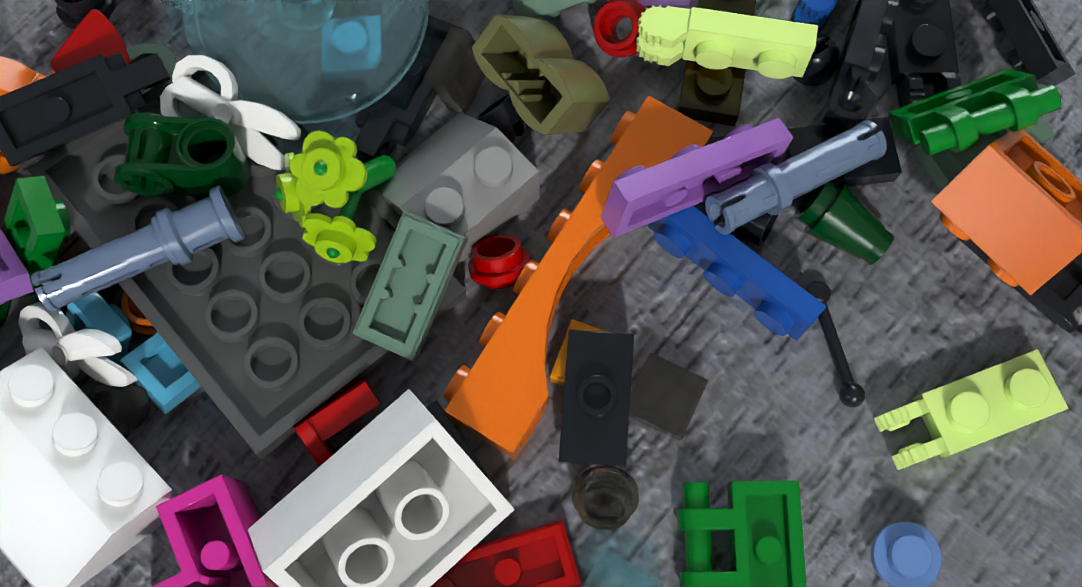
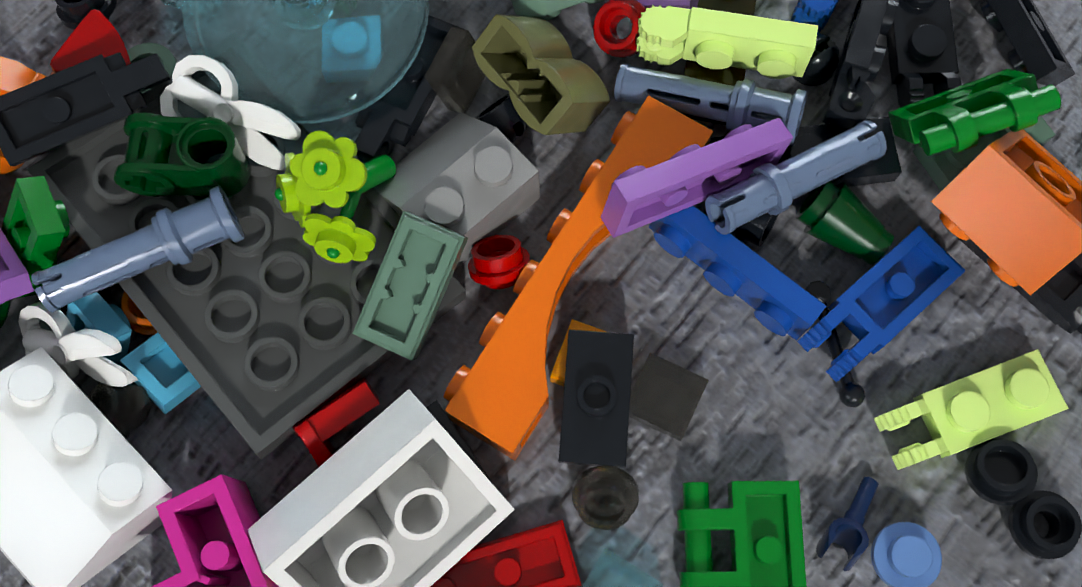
none -> sand blue pin [614,63,808,146]
none -> blue hinge [797,225,966,382]
none -> dark blue hand [816,477,879,572]
none -> black plate [965,439,1038,505]
none -> black plate [1008,490,1082,559]

